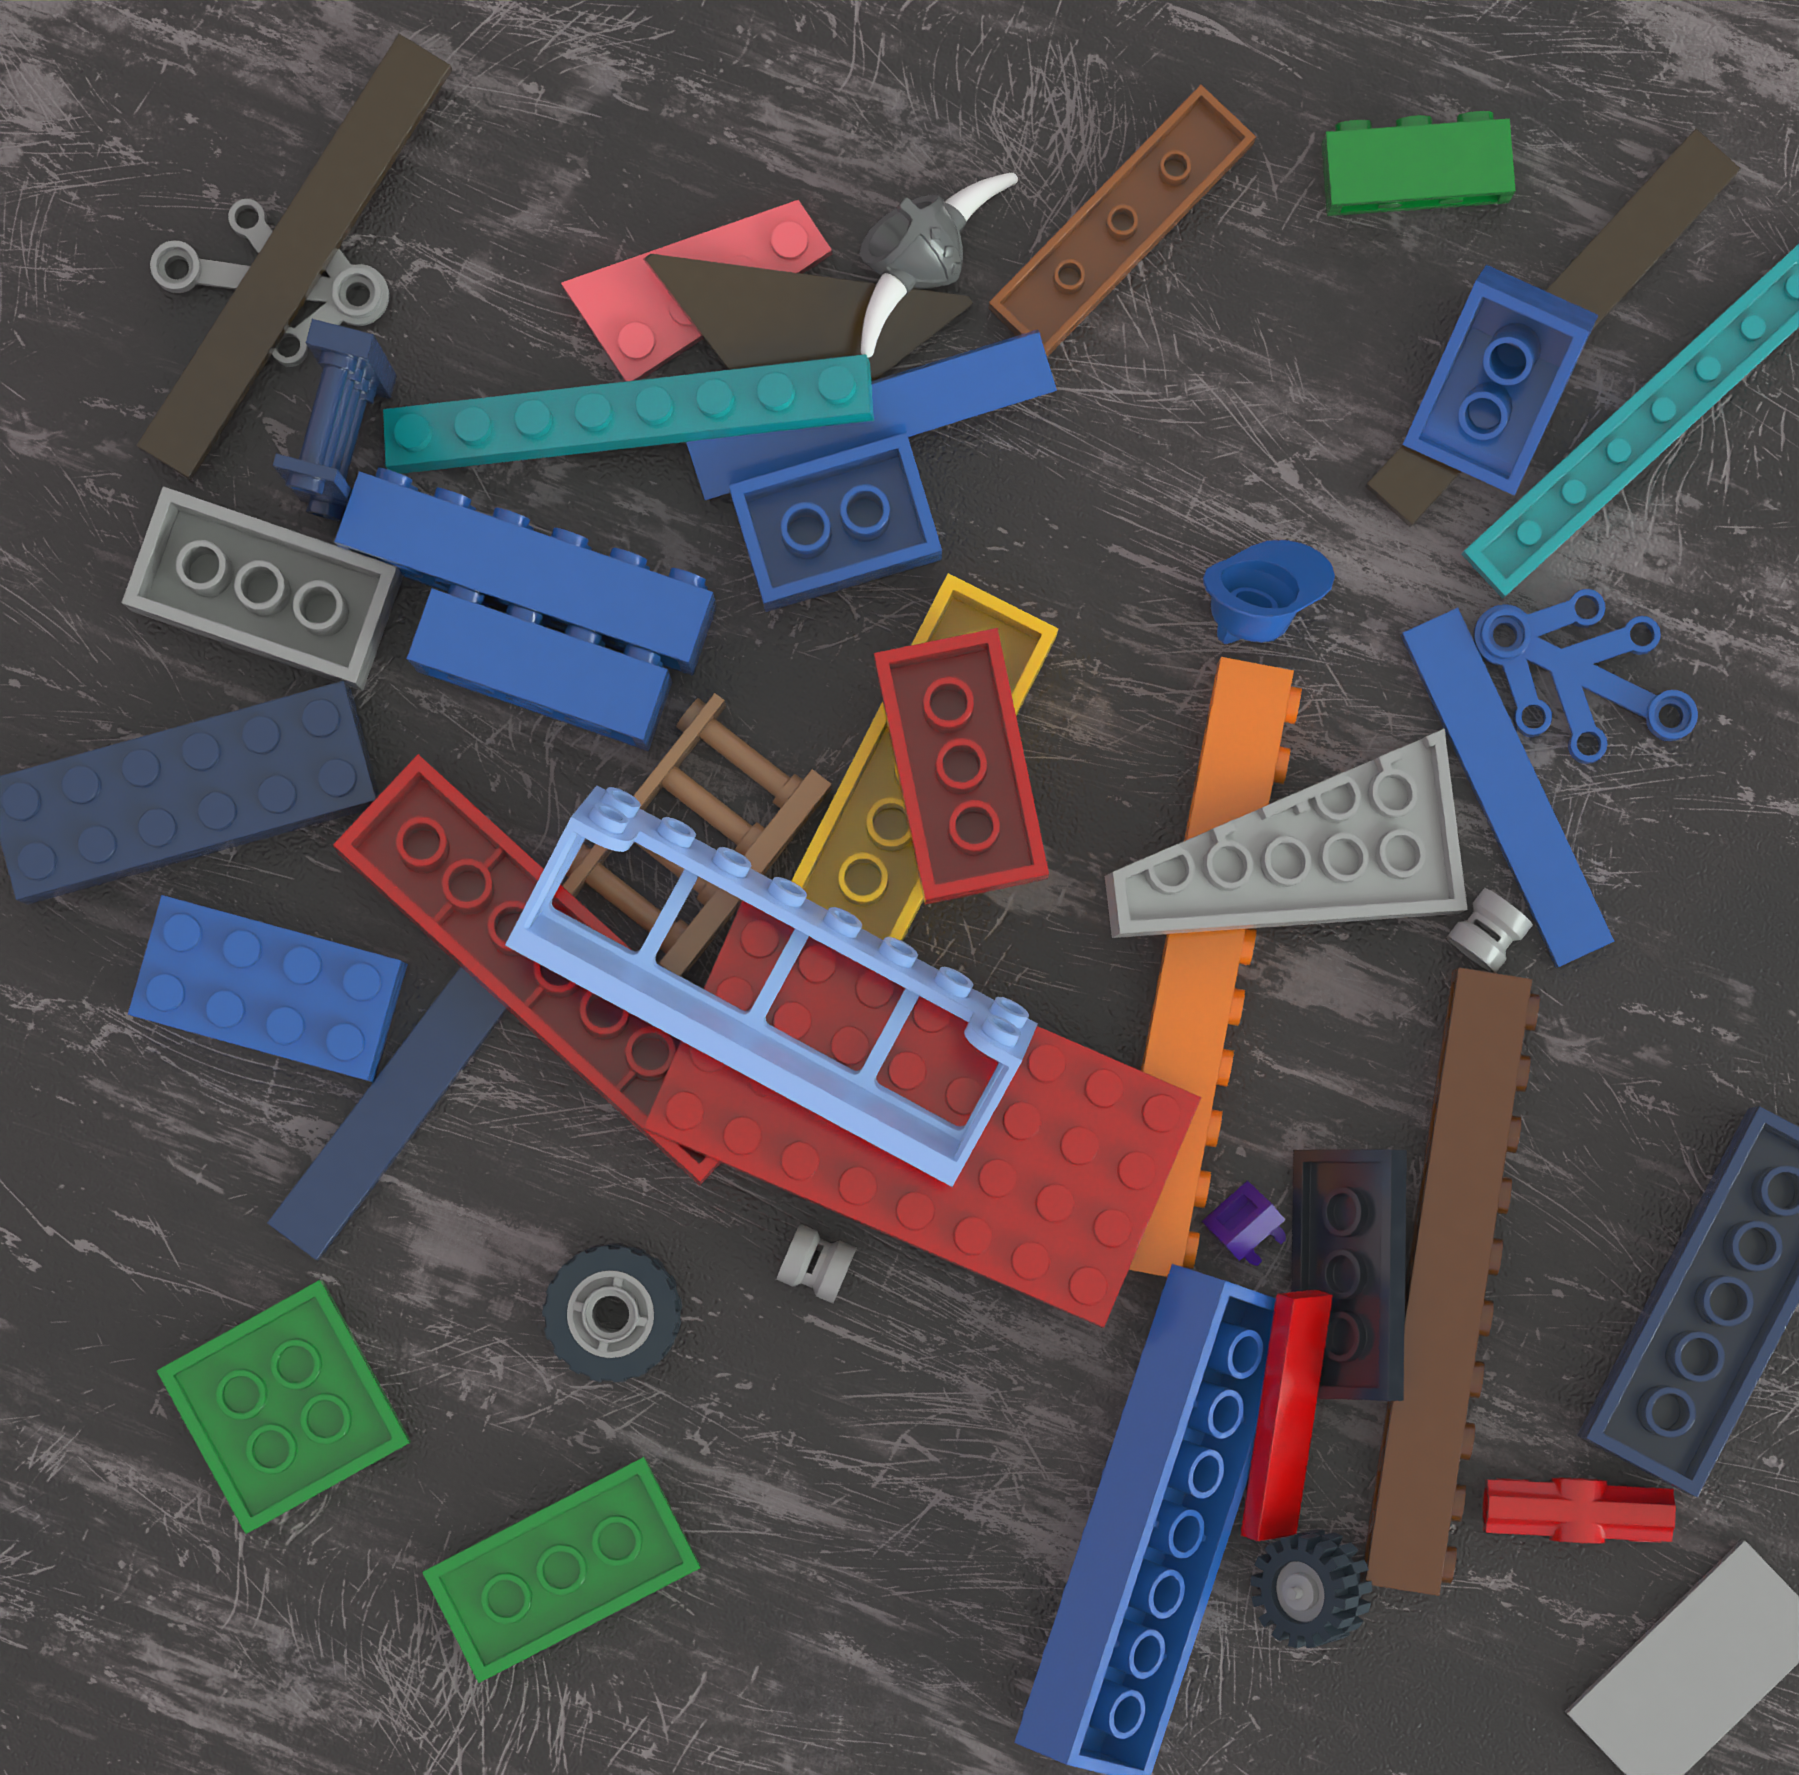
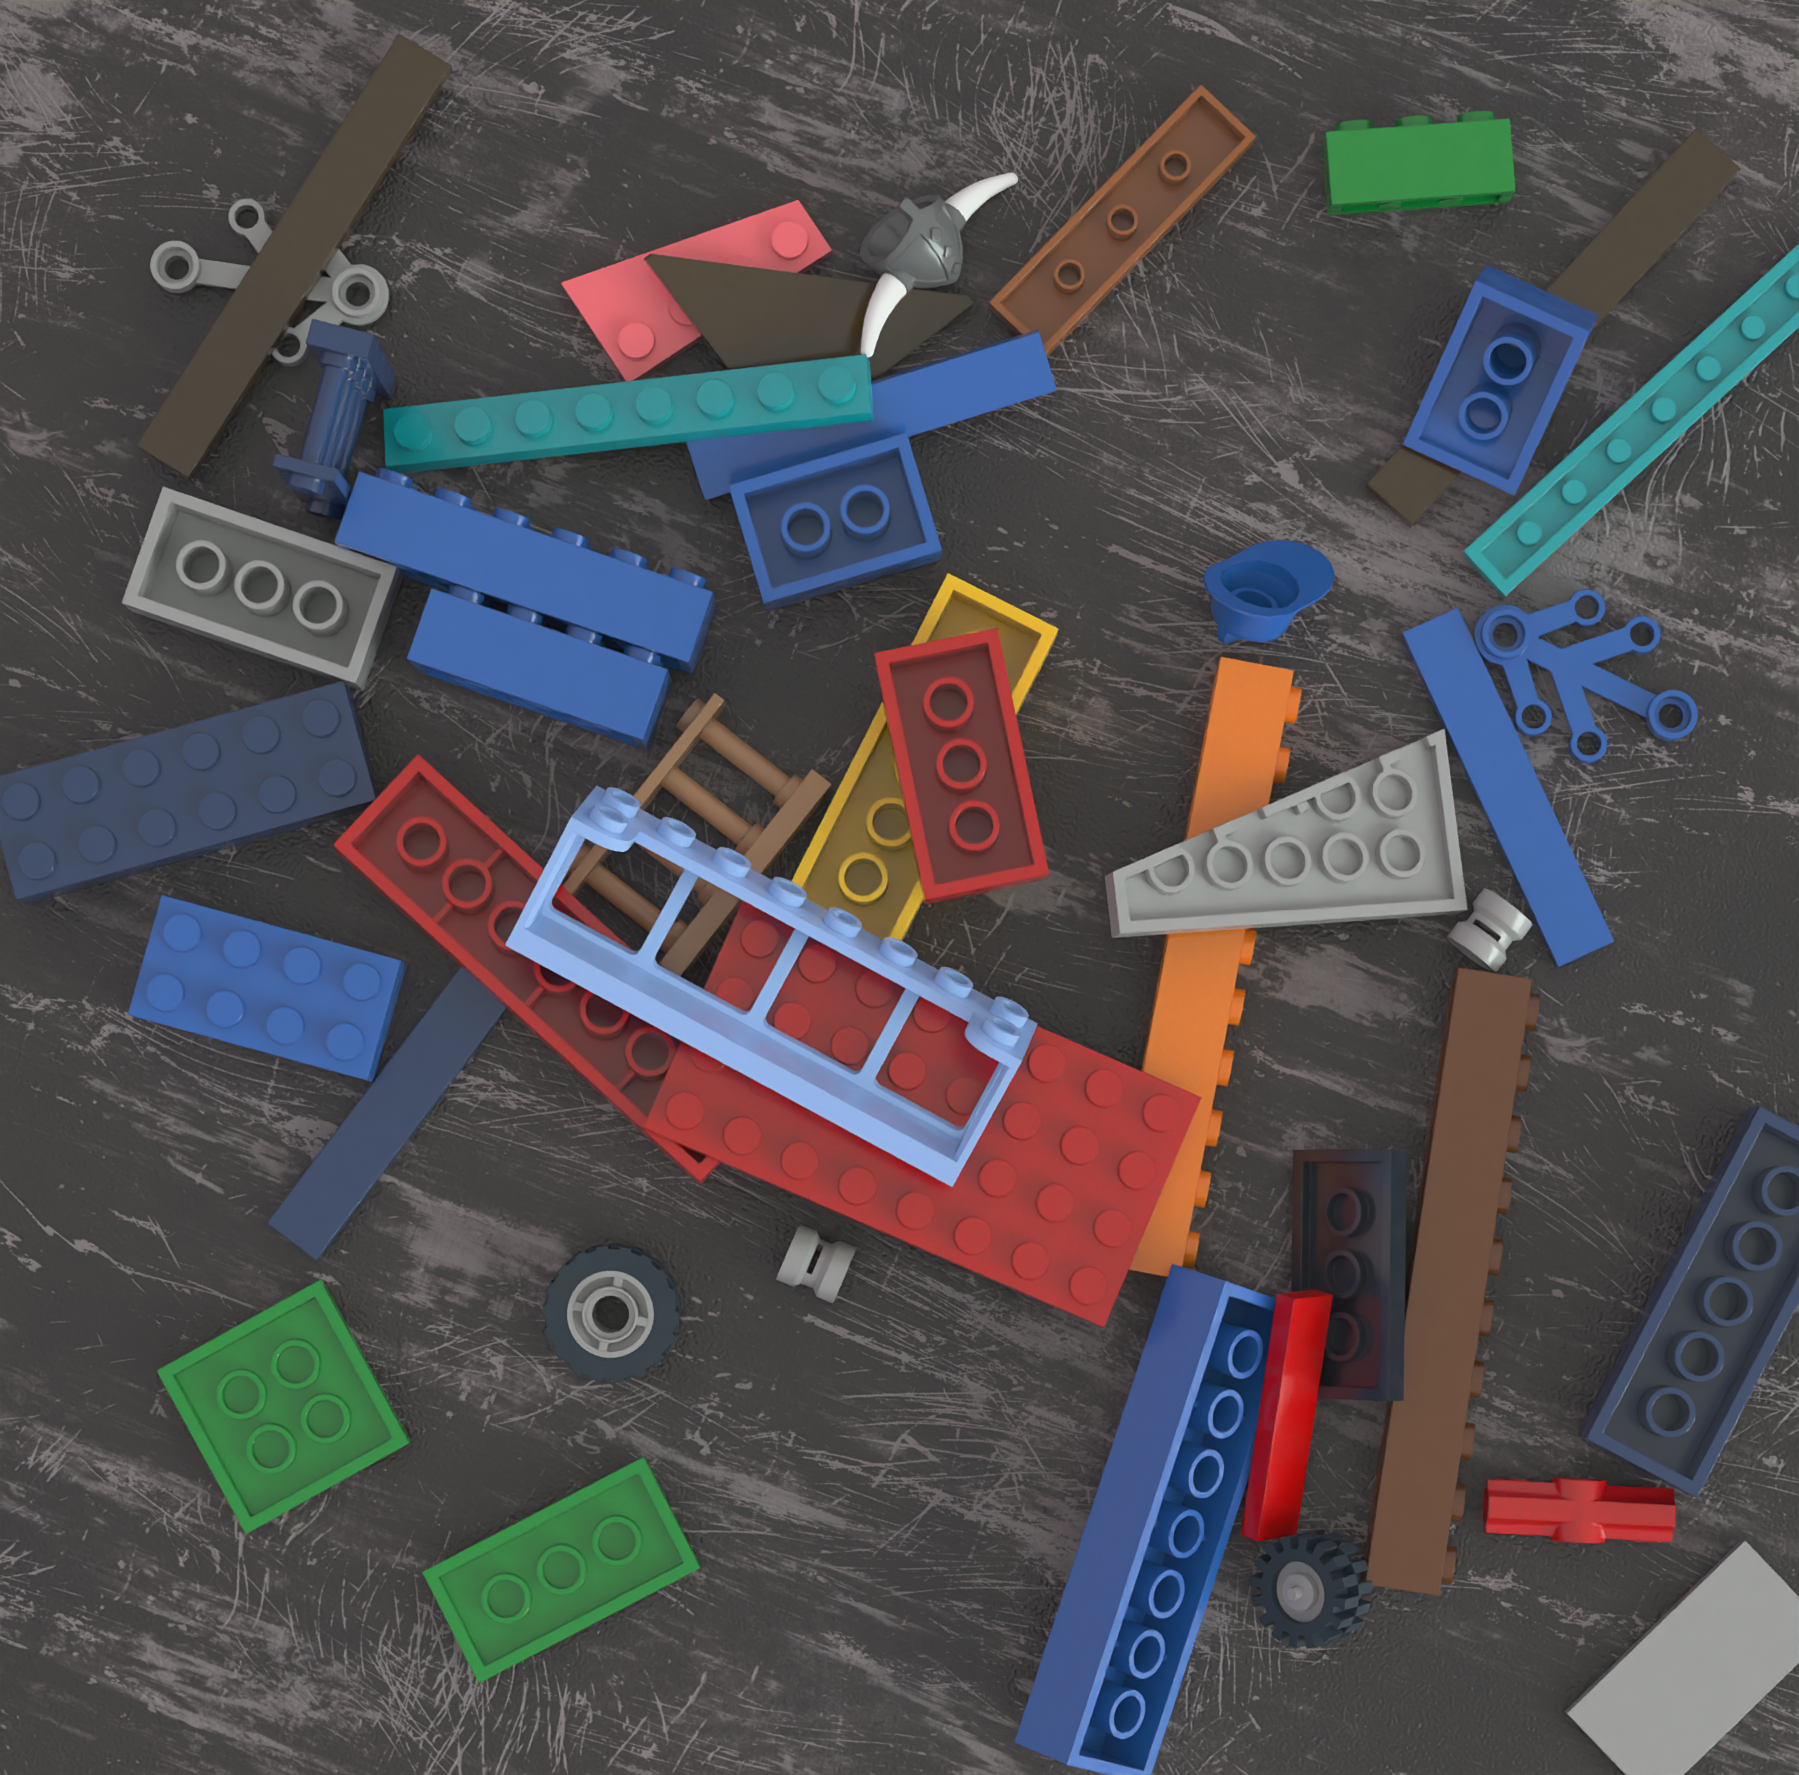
dark purple tile [1202,1180,1286,1266] -> none

